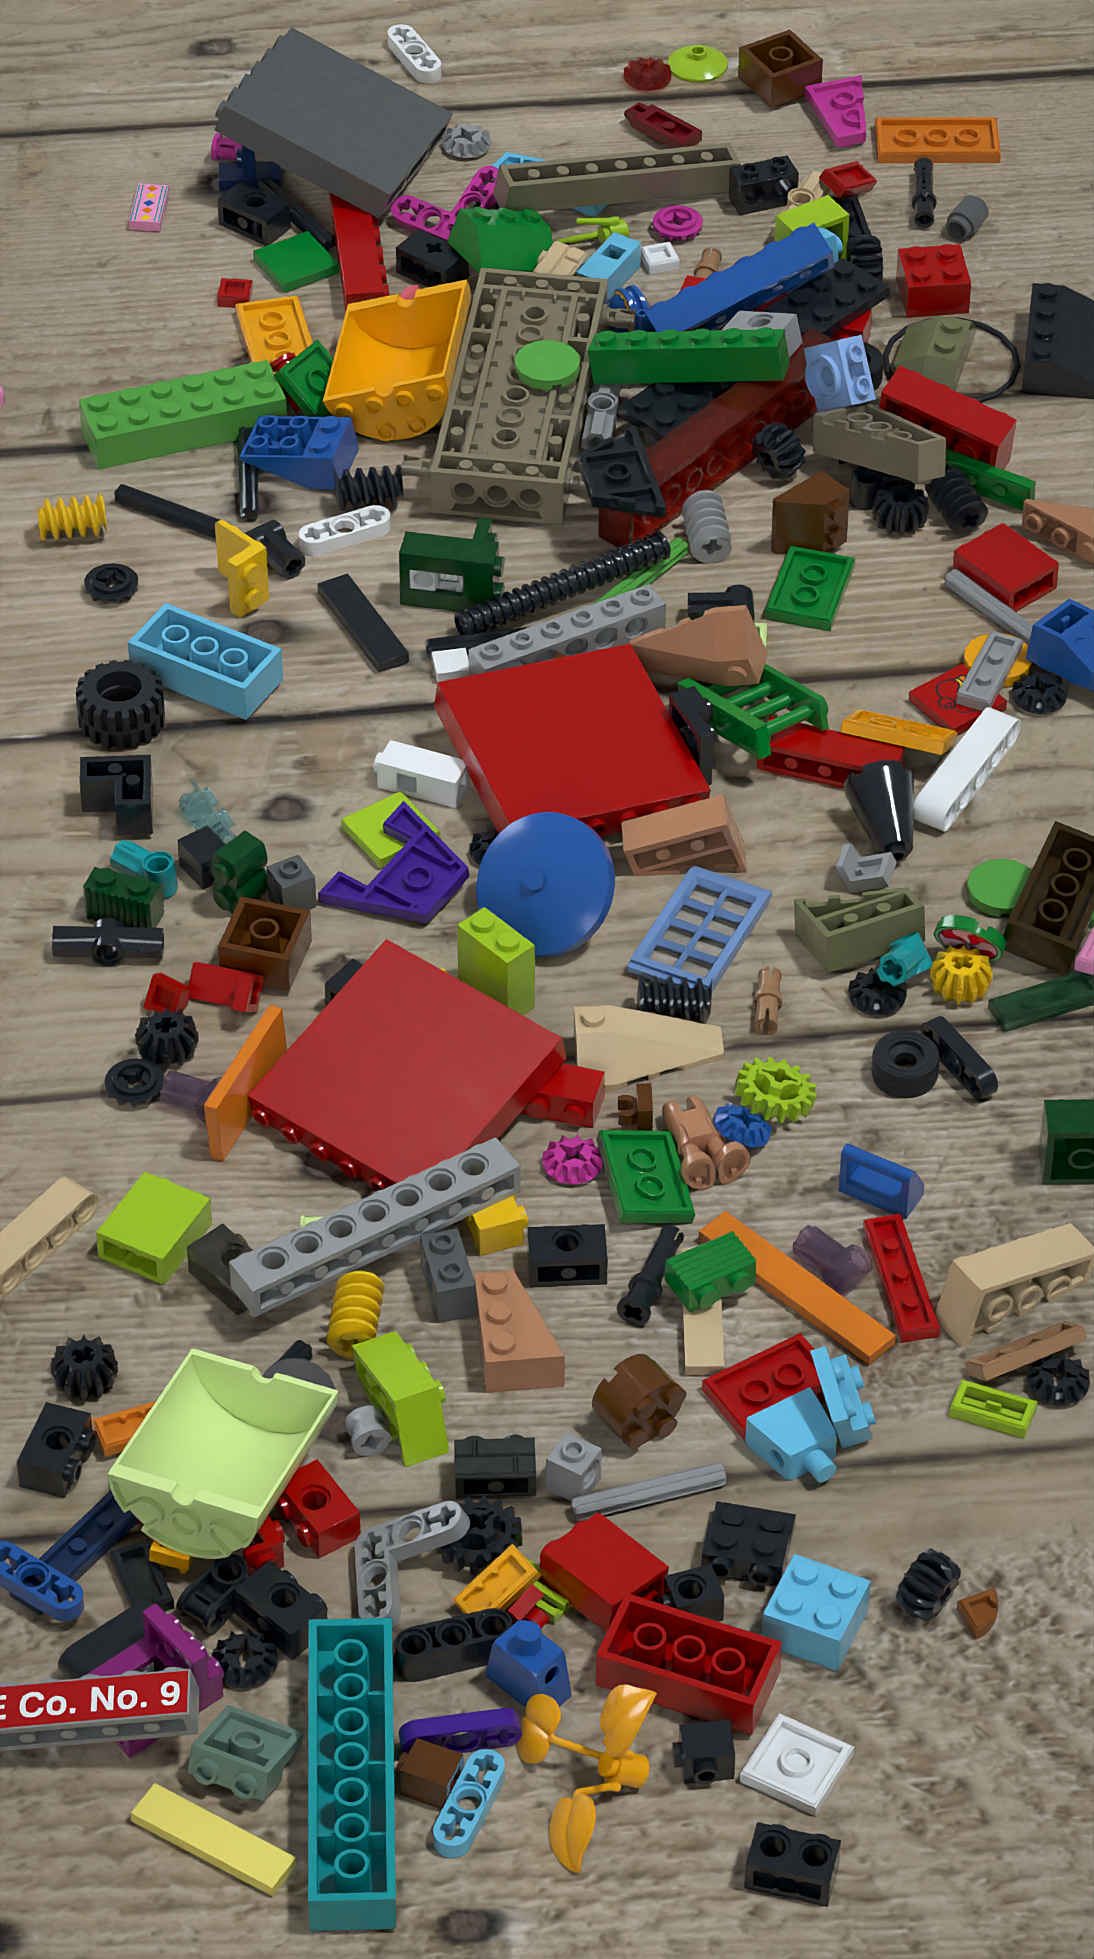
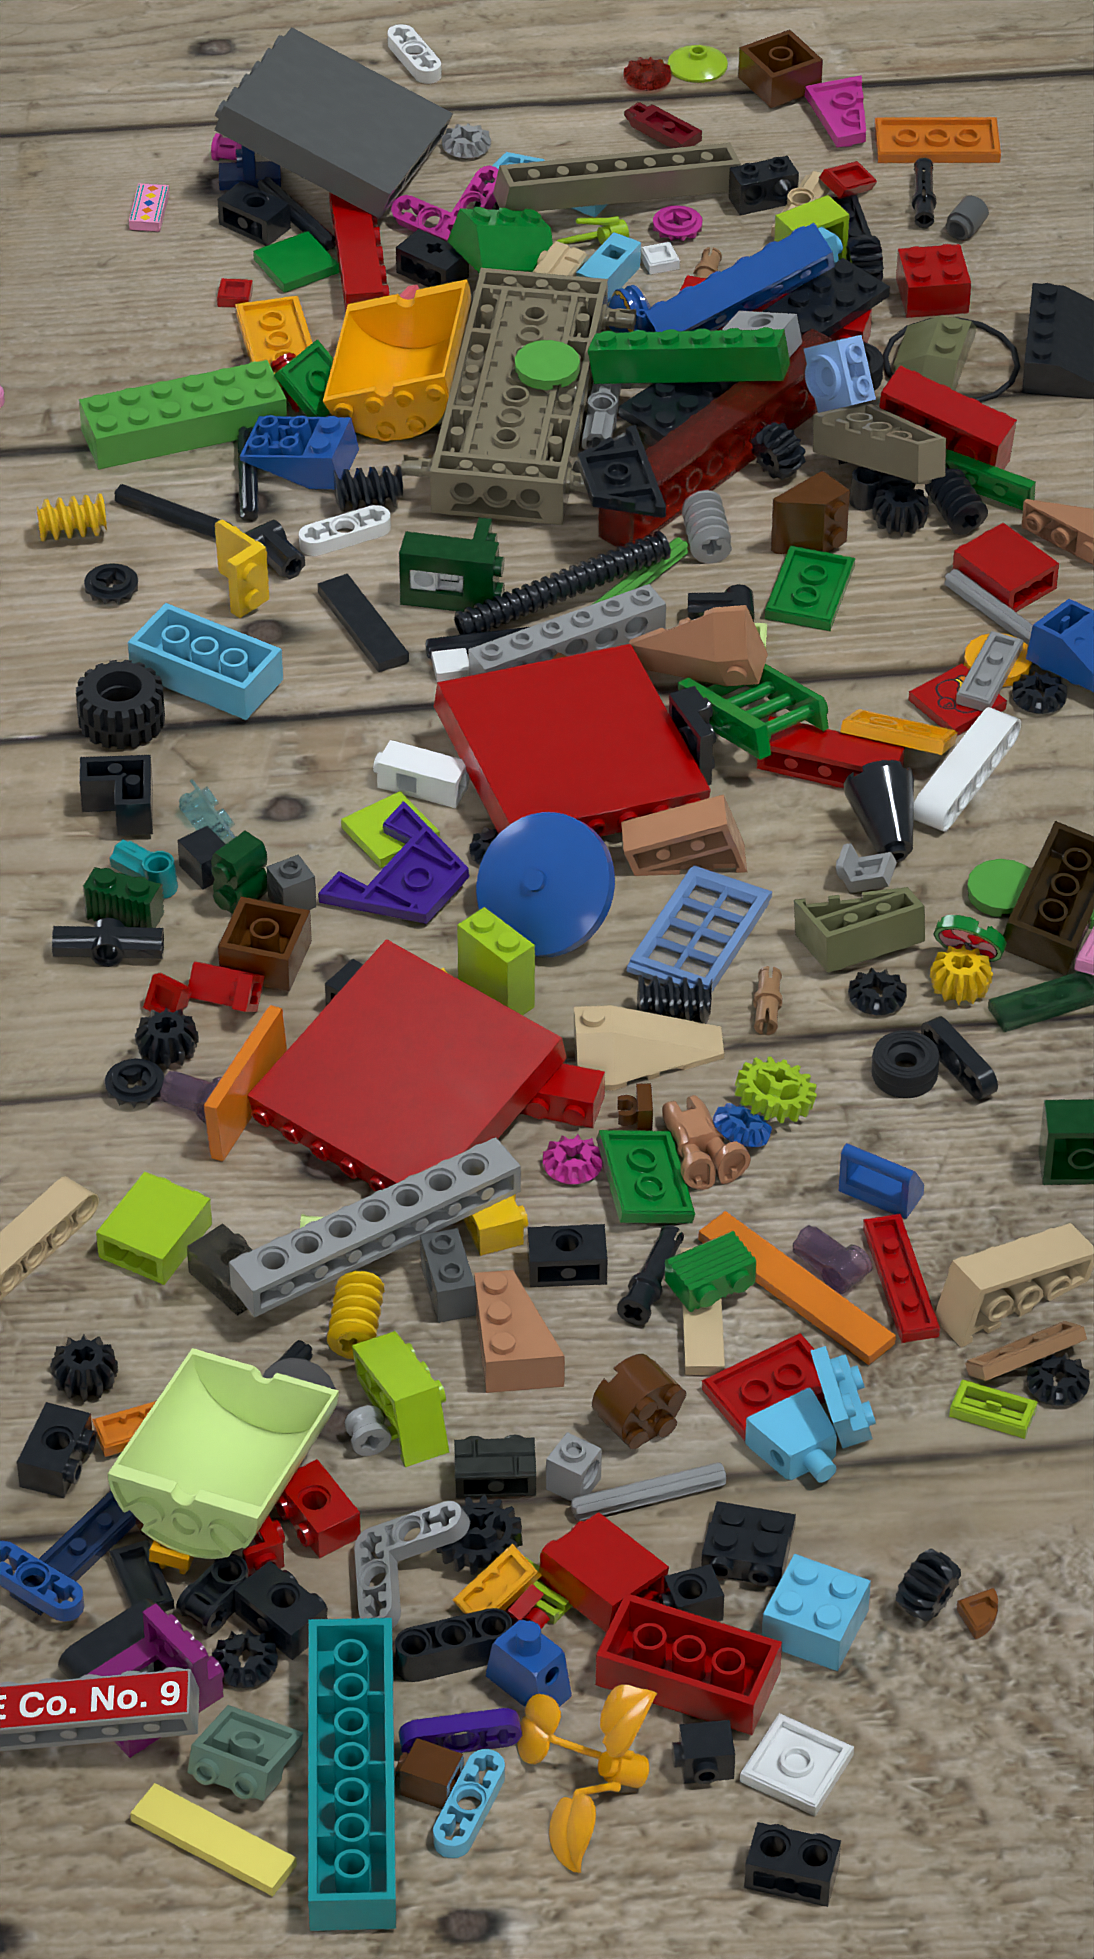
teal piece [877,932,933,986] -> none

